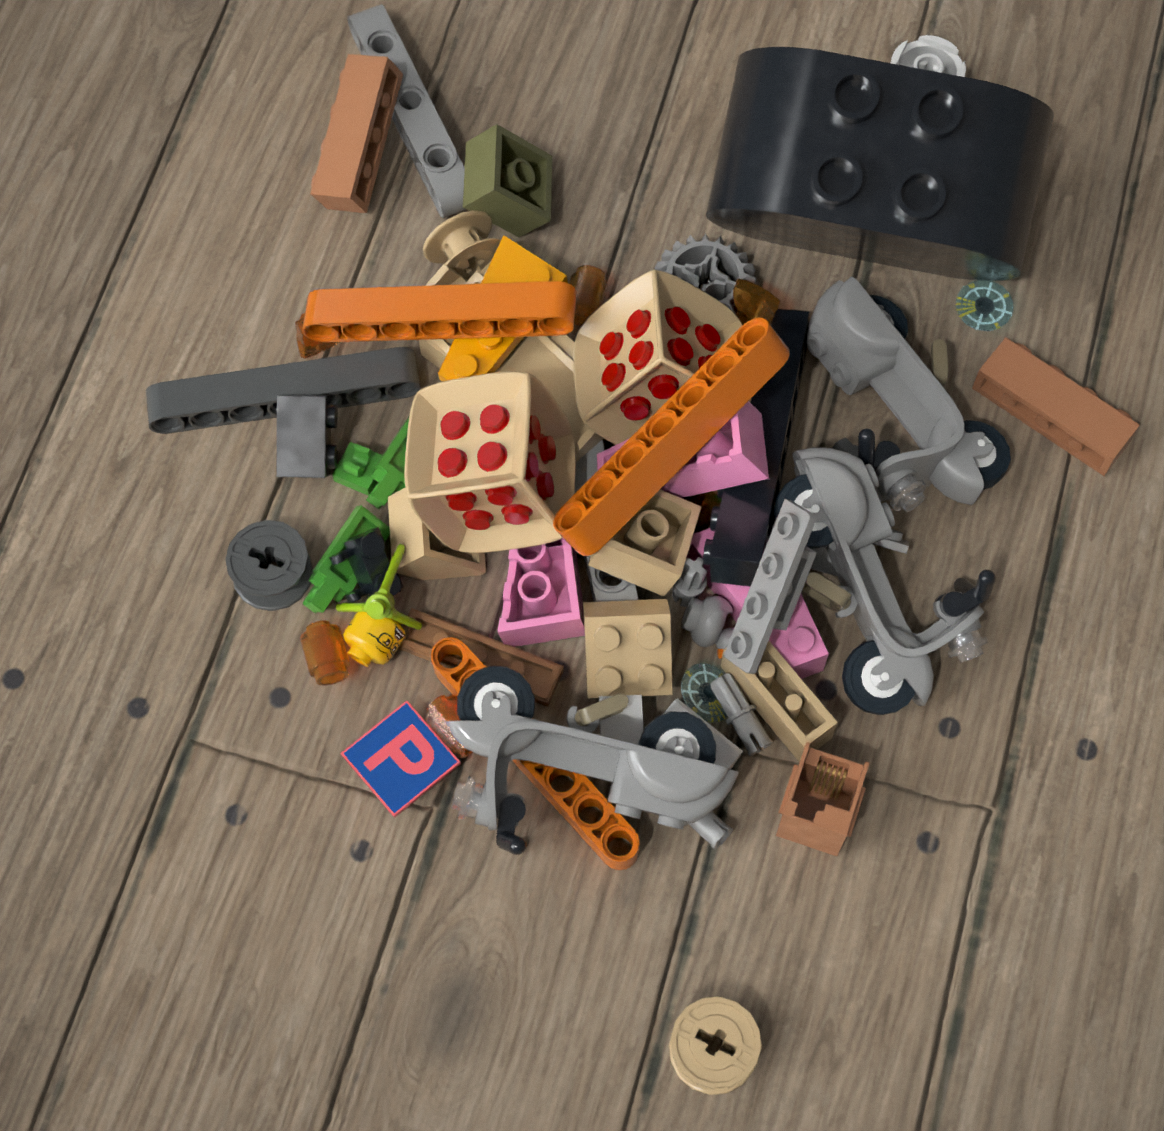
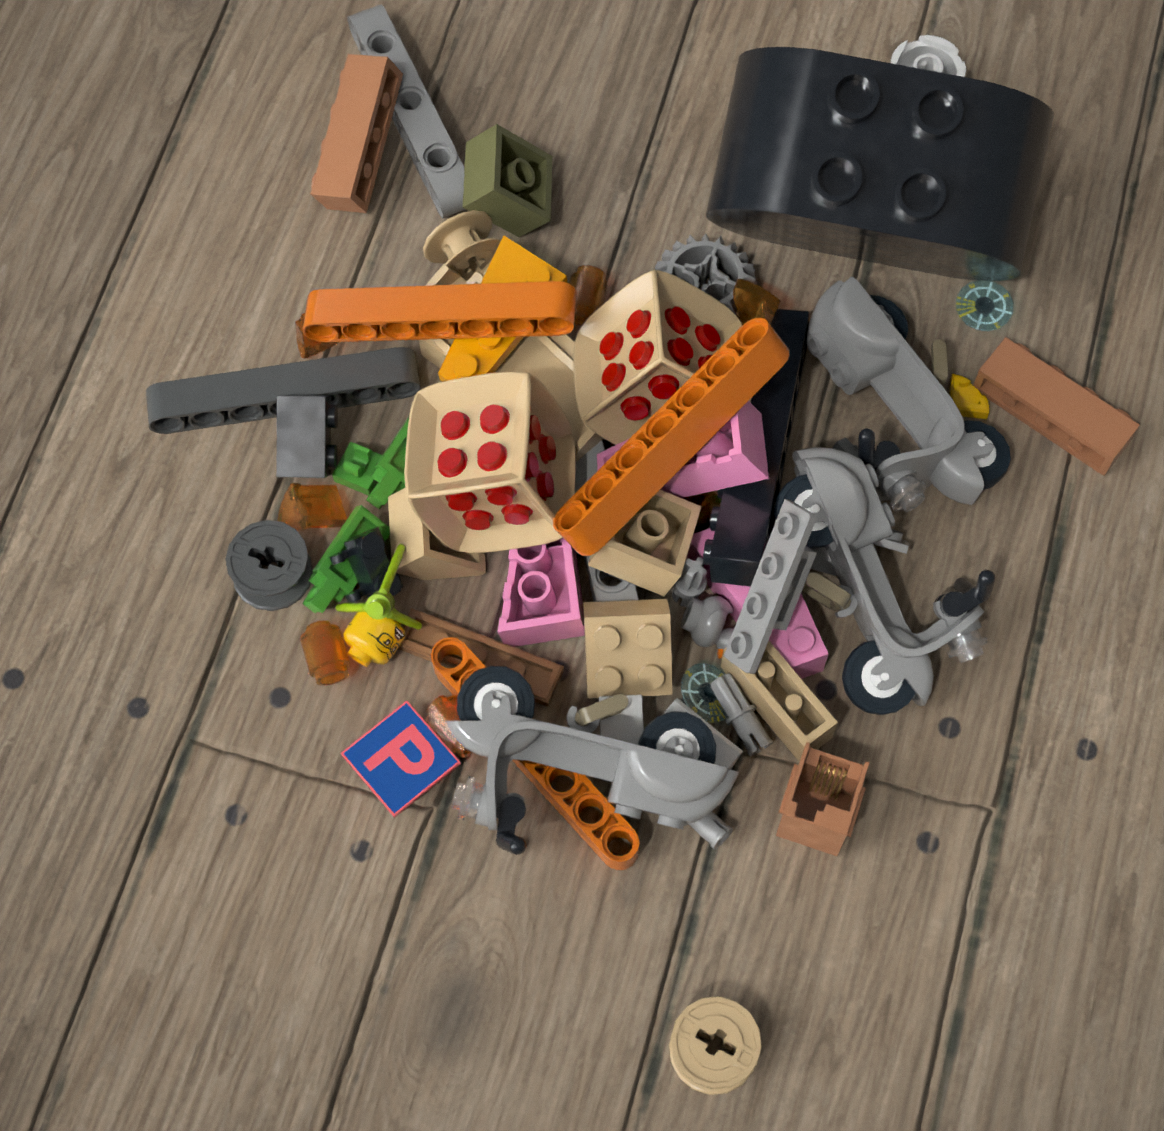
none -> clear orange tile [278,483,347,531]
none -> yellow tile [949,374,989,419]

